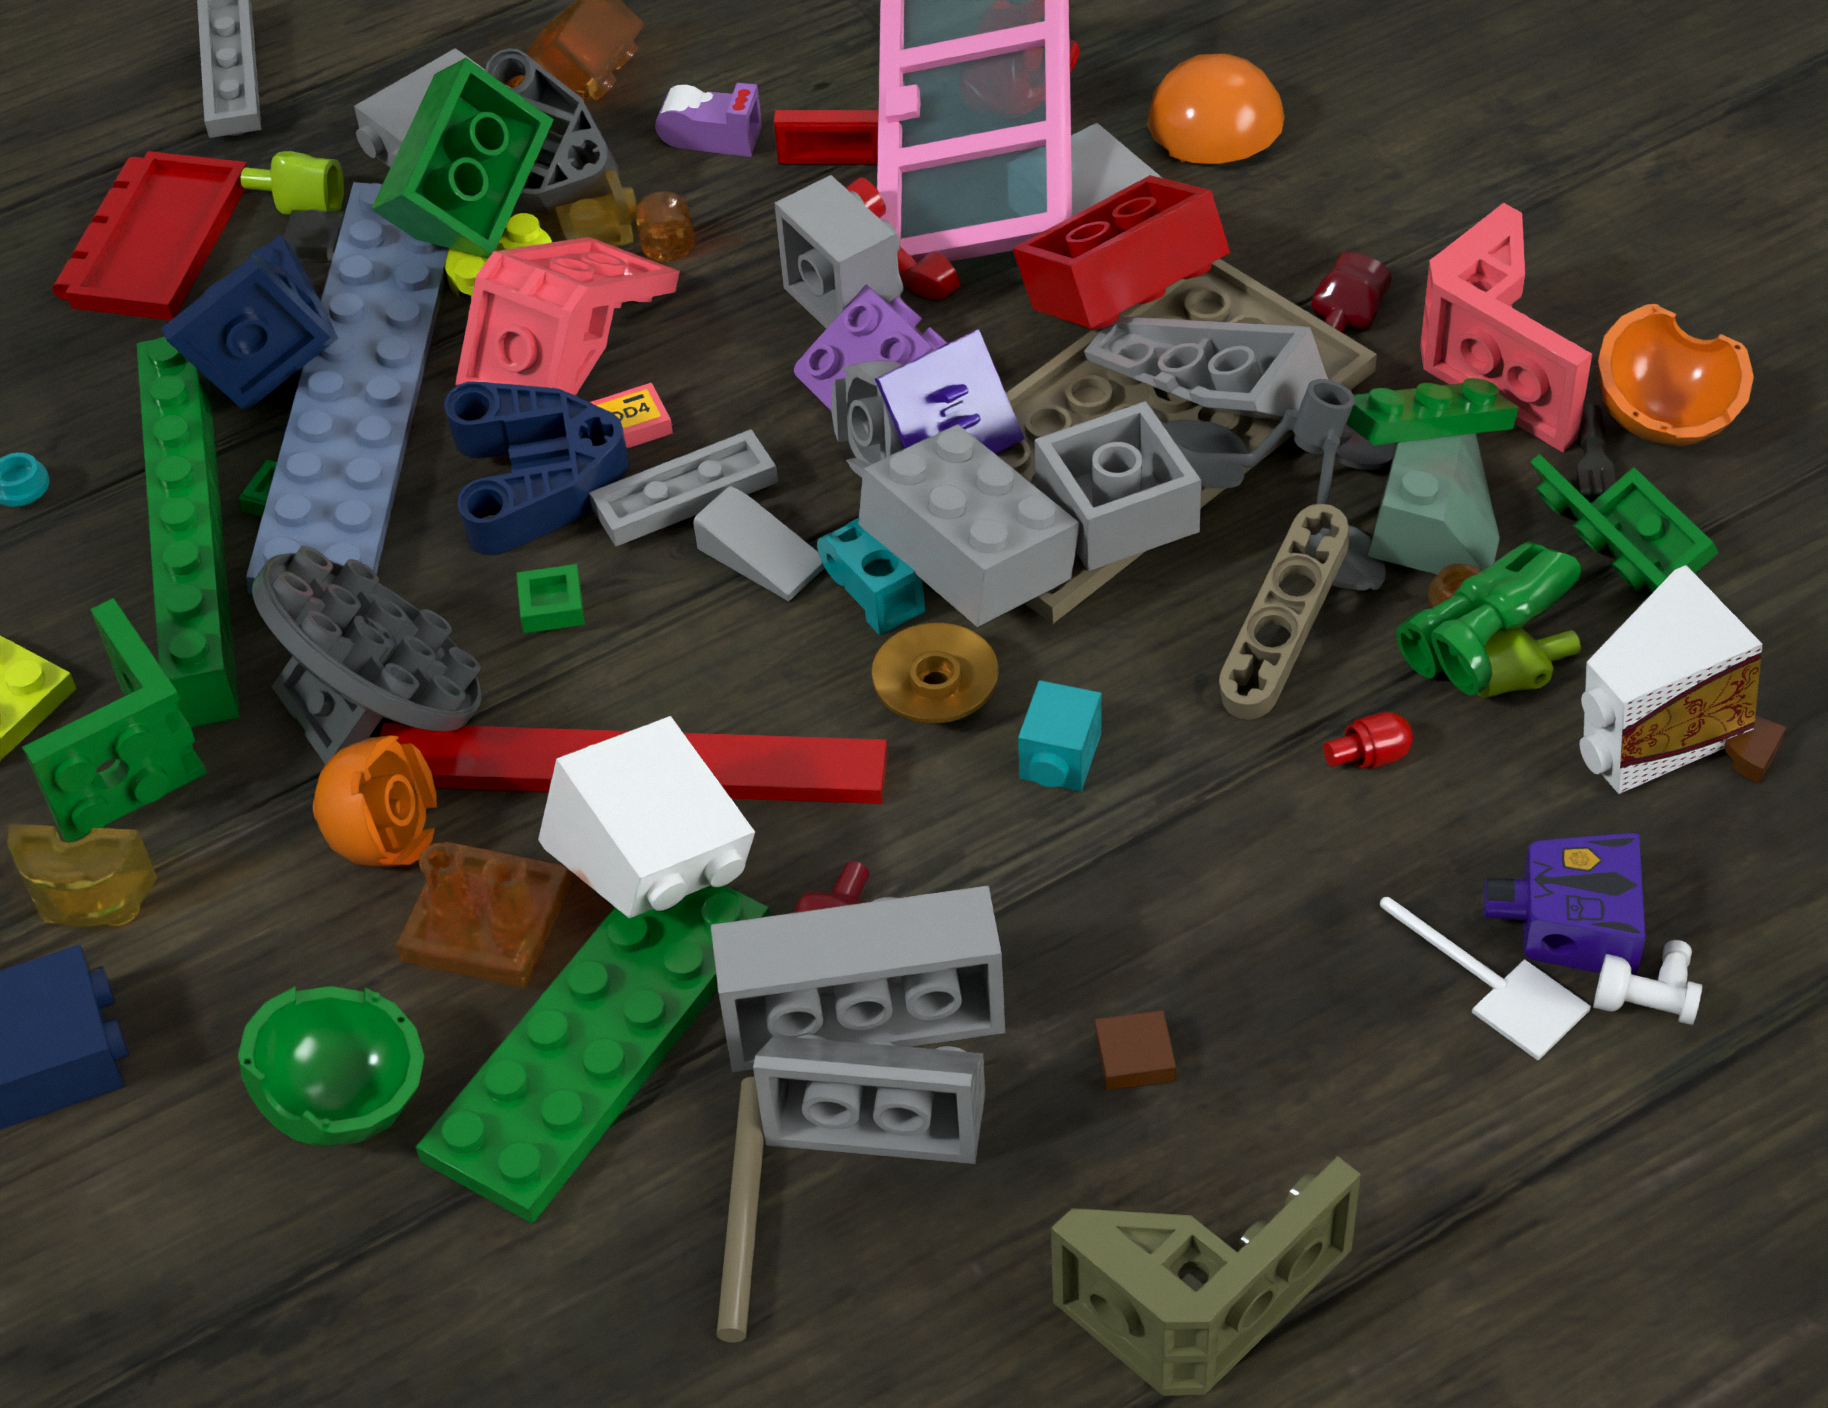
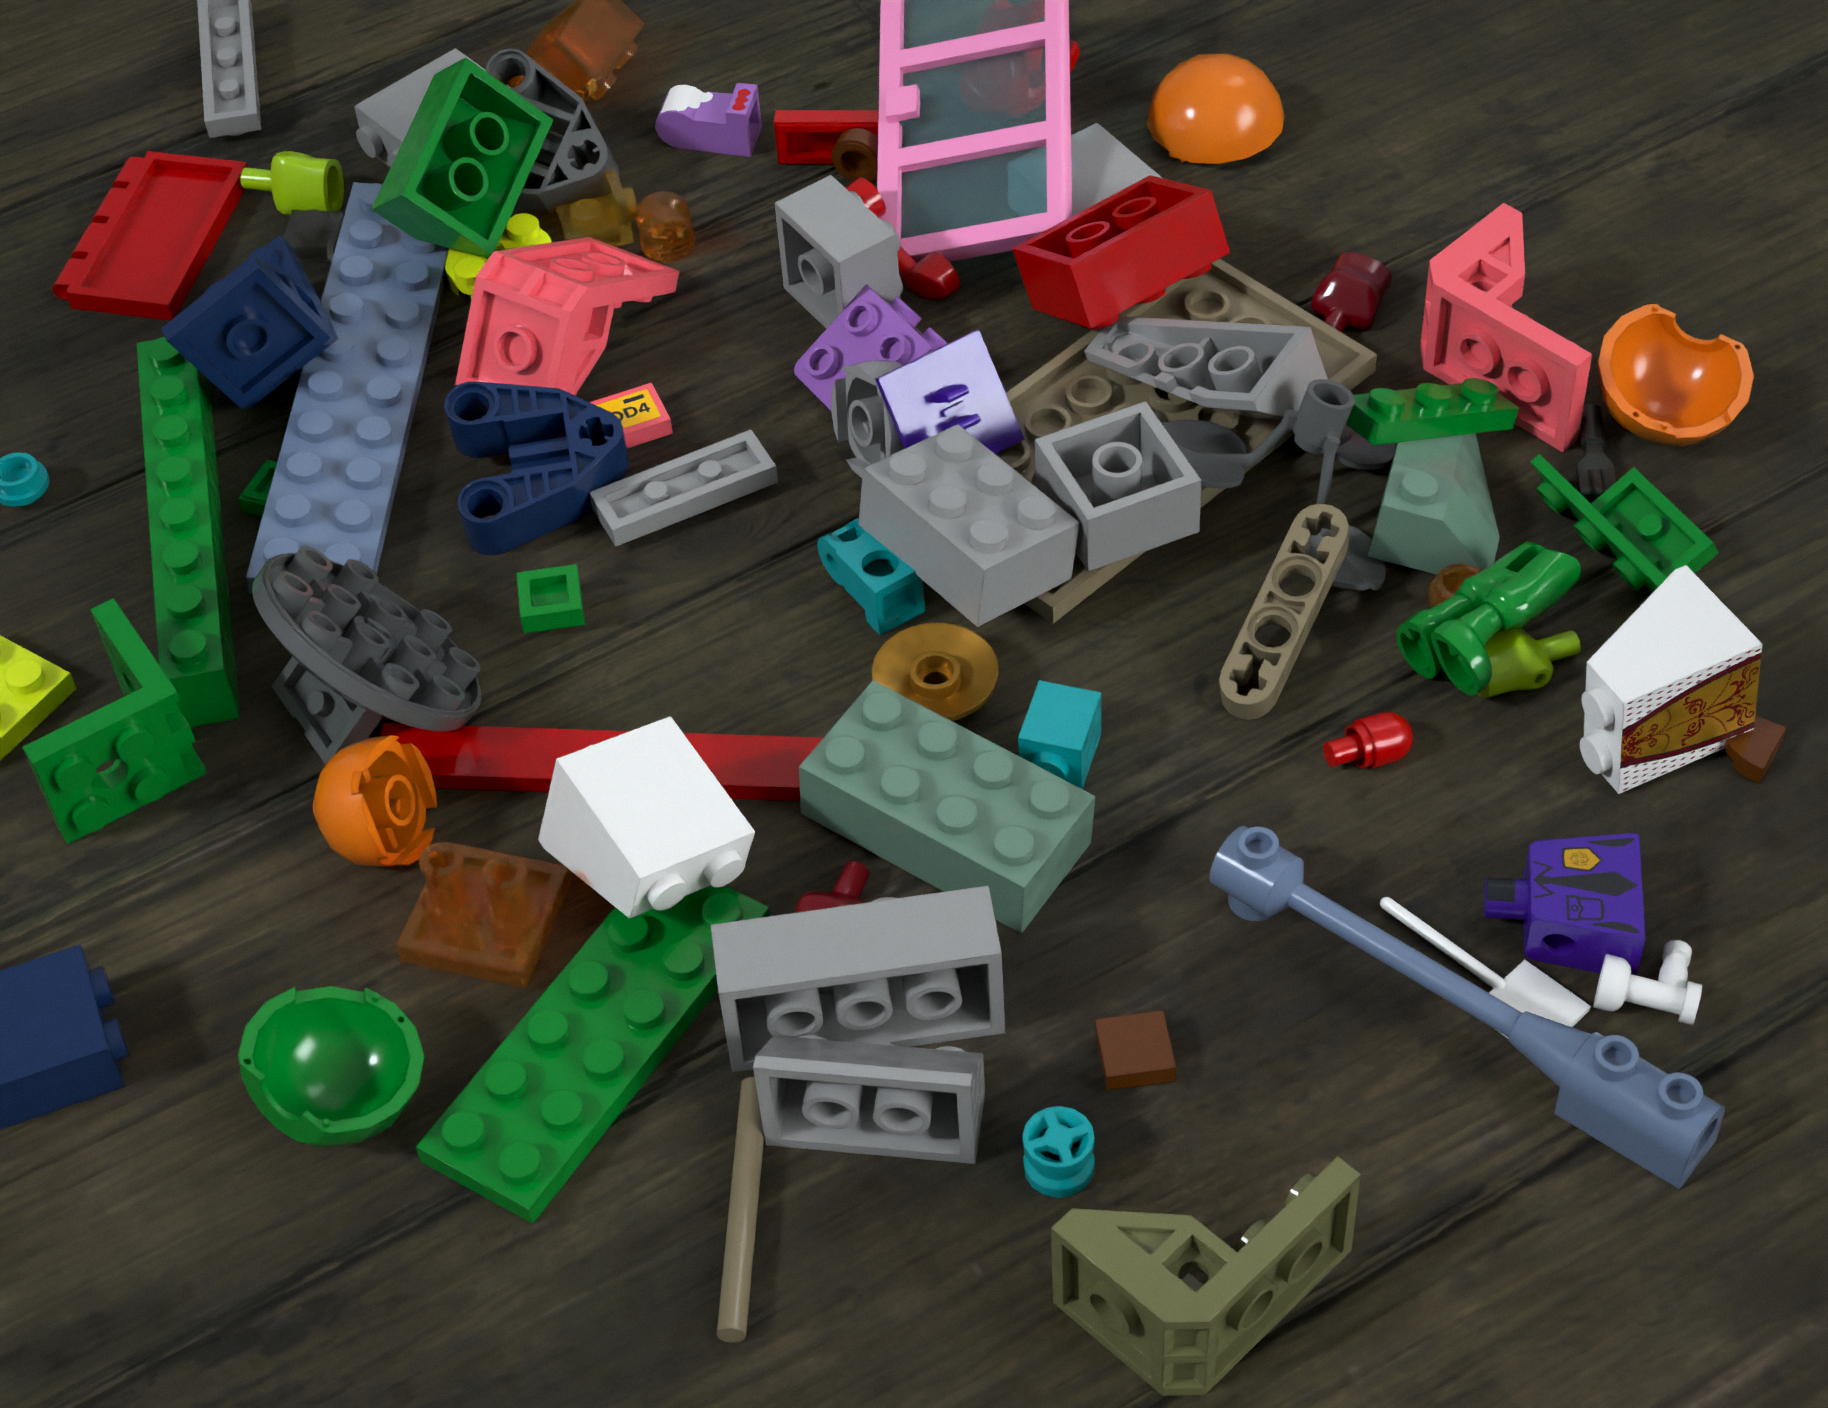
clear yellow cylinder [7,824,157,928] -> none
light grey slope [693,486,825,601] -> none
none -> sand green brick [799,680,1095,934]
none -> reddish brown tile [831,128,878,182]
none -> teal wheel [1022,1106,1095,1198]
none -> sand blue bar [1209,826,1725,1189]

